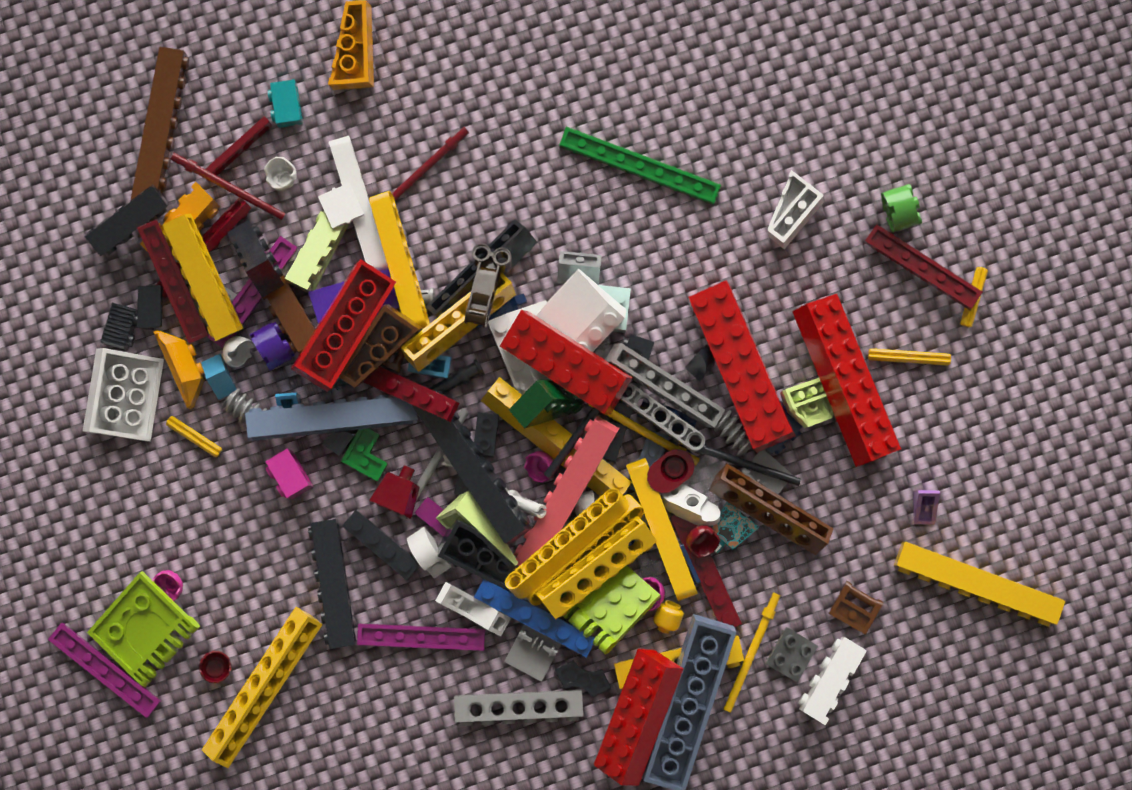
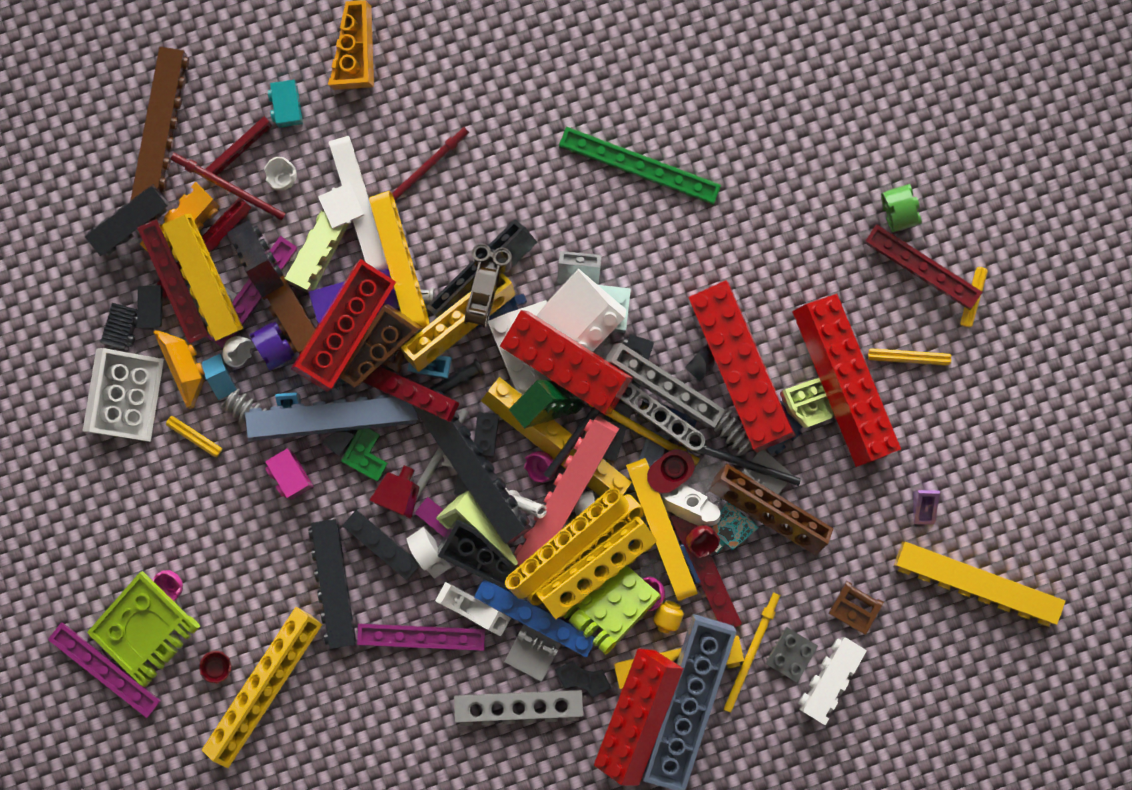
white wedge [767,170,824,249] -> none

